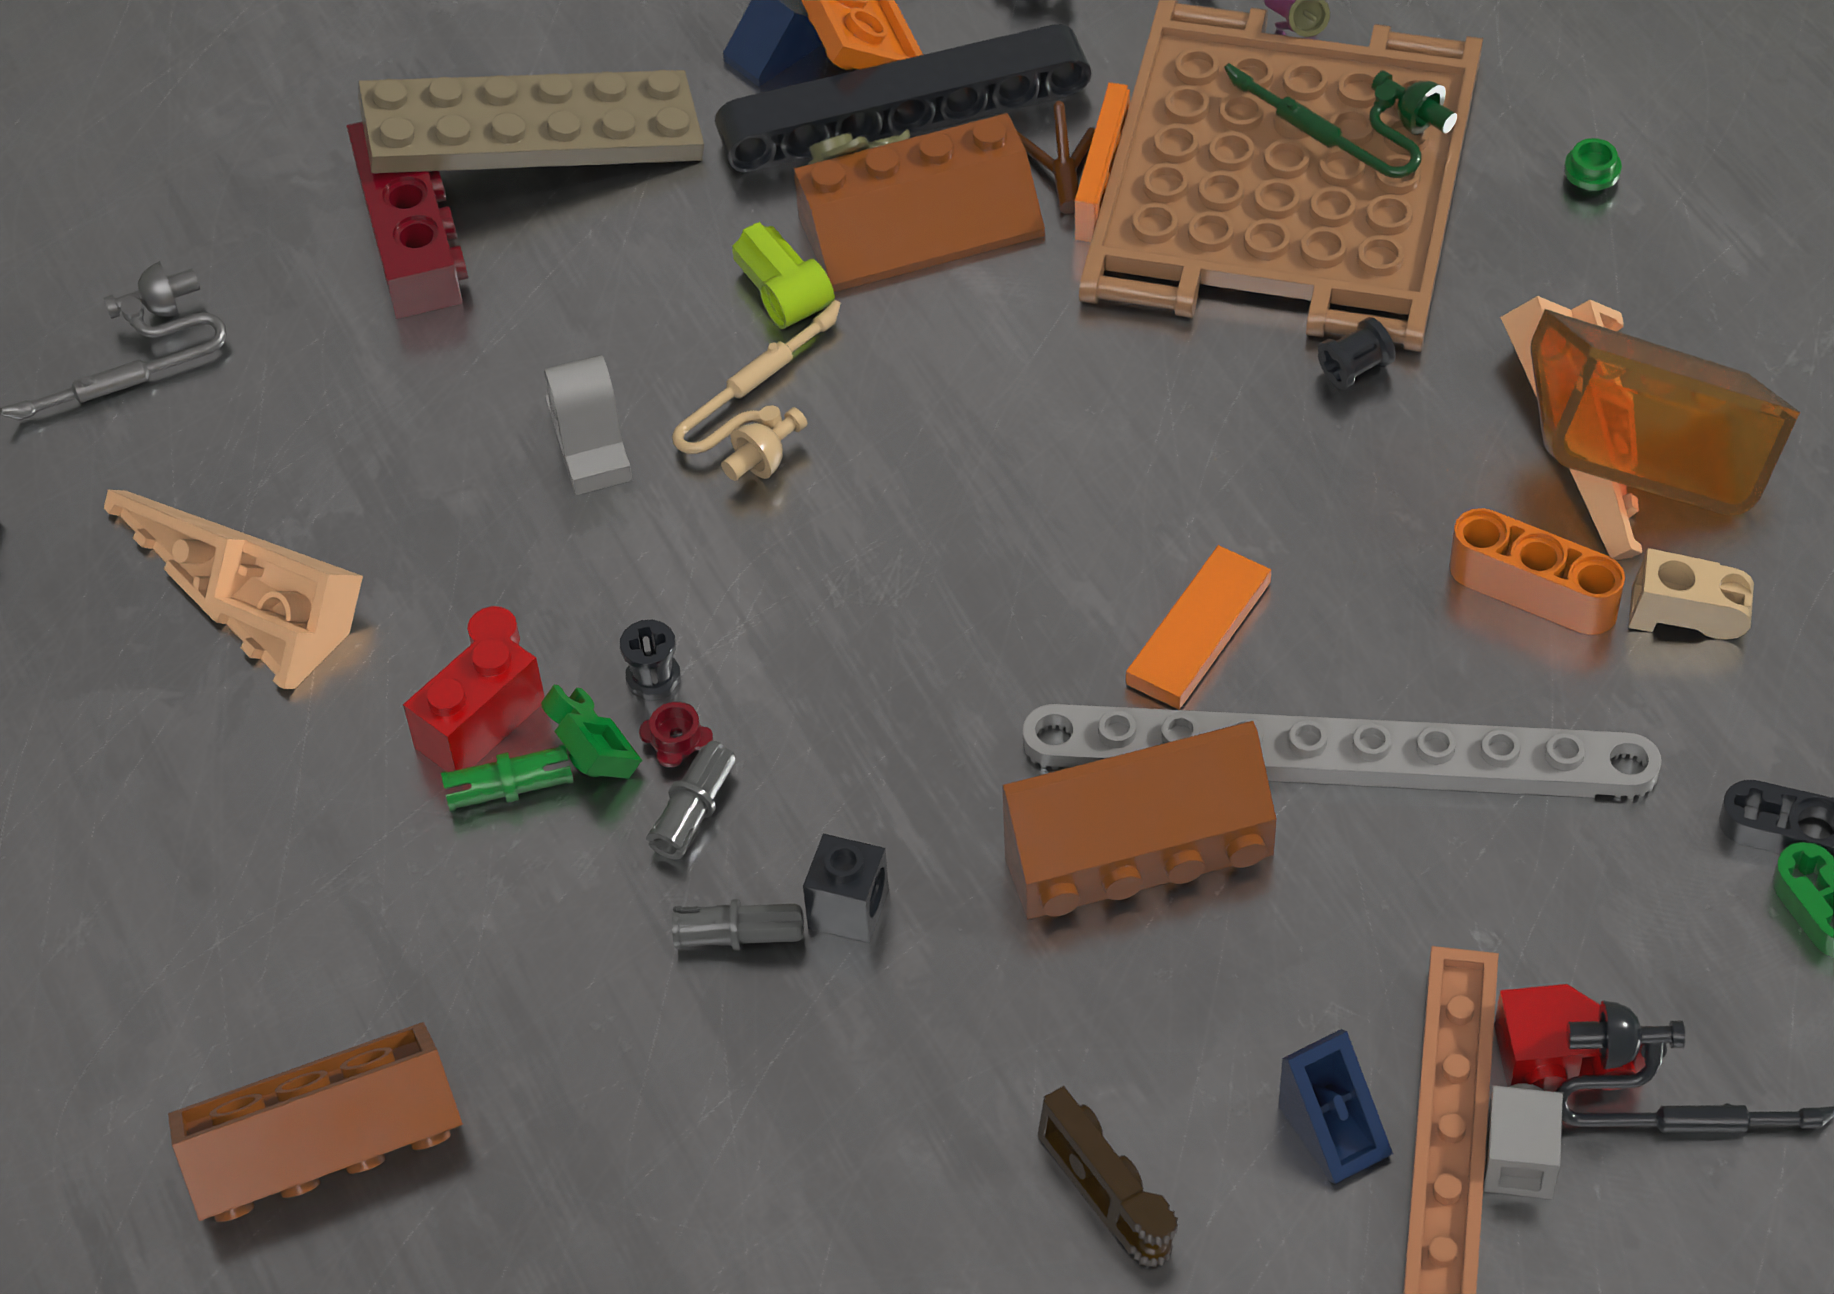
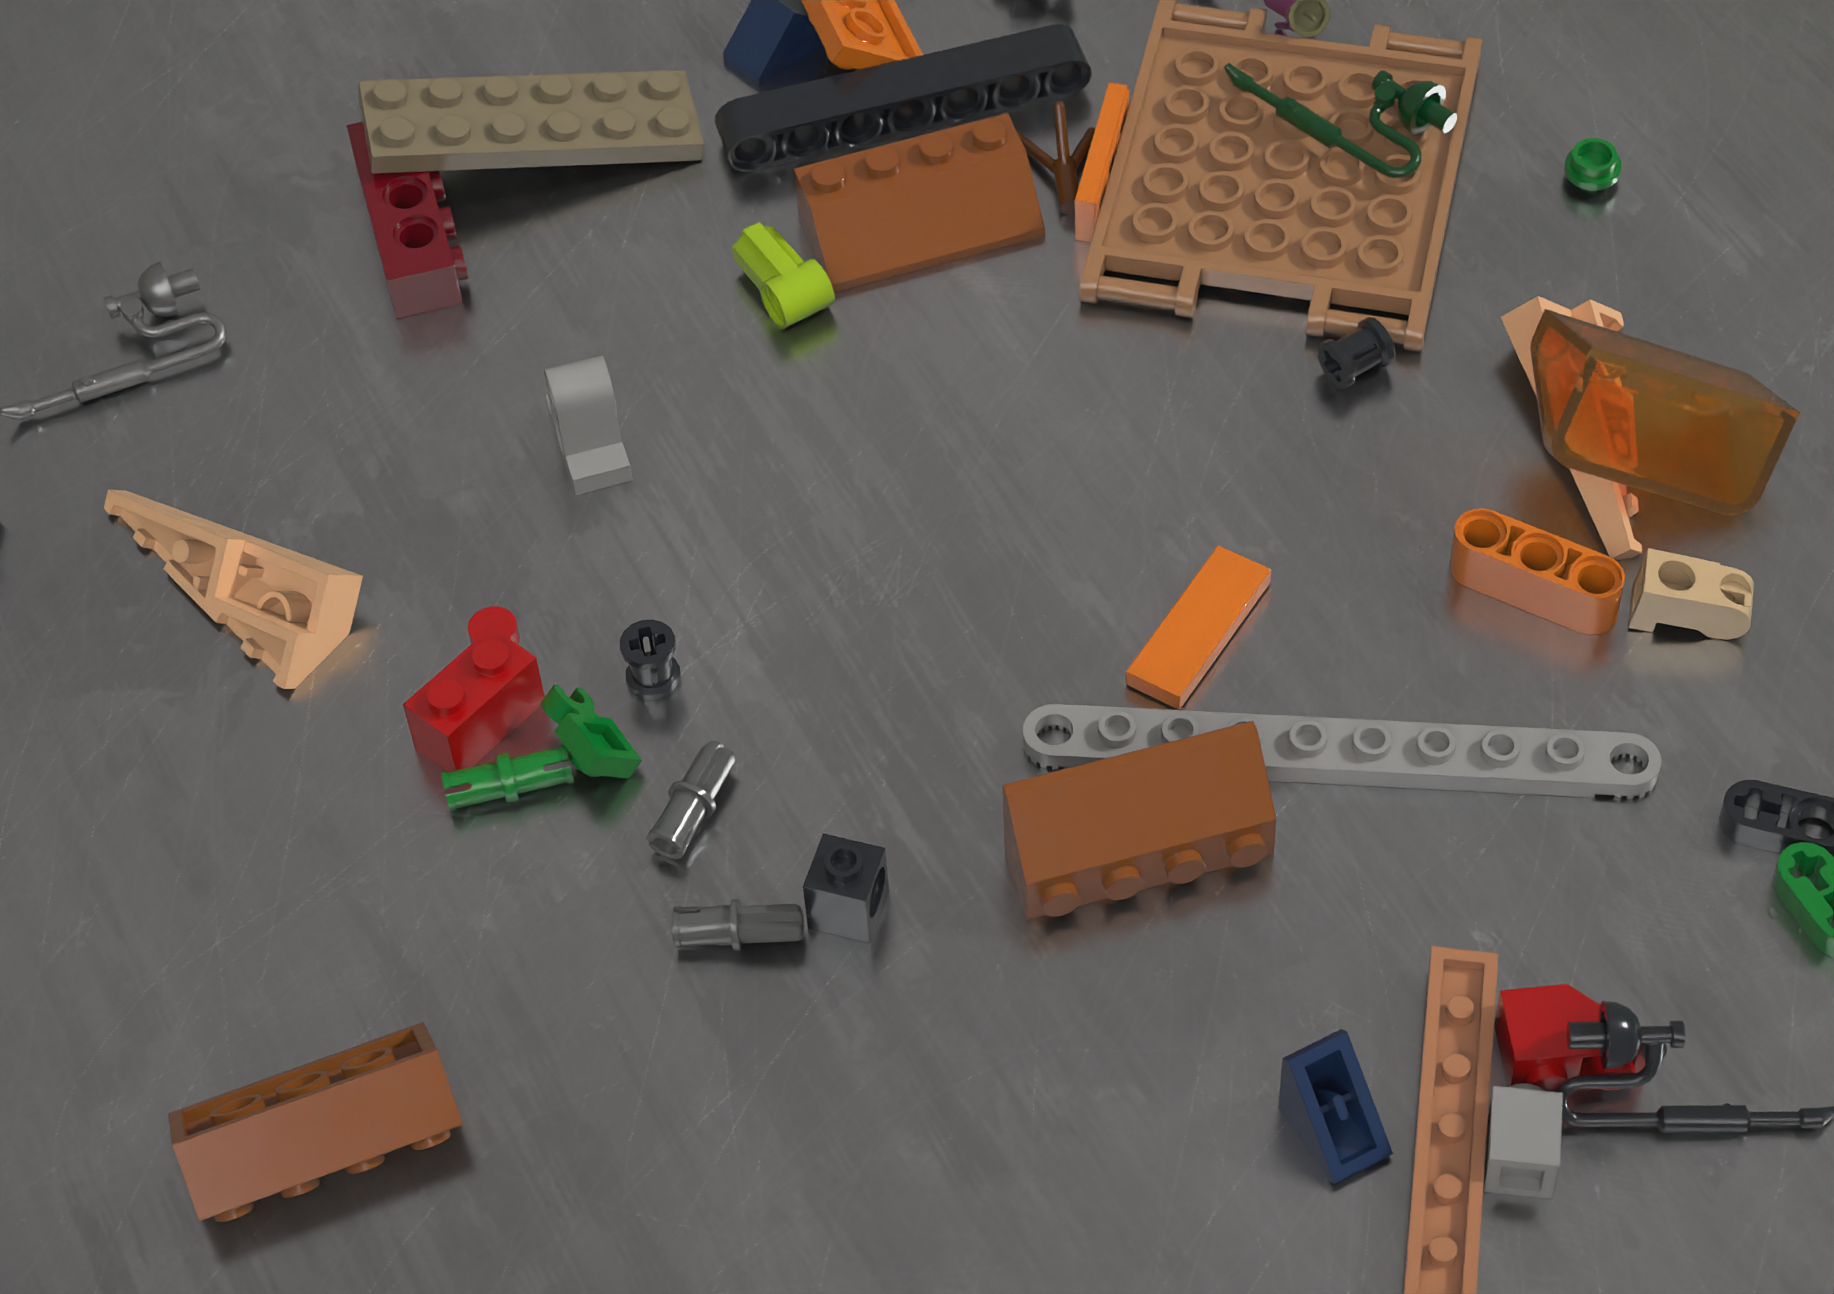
dark red plate [639,702,713,767] -> none
tan piece [672,300,841,481] -> none
olive plate [808,129,910,164] -> none
dark brown hinge [1037,1086,1178,1269] -> none

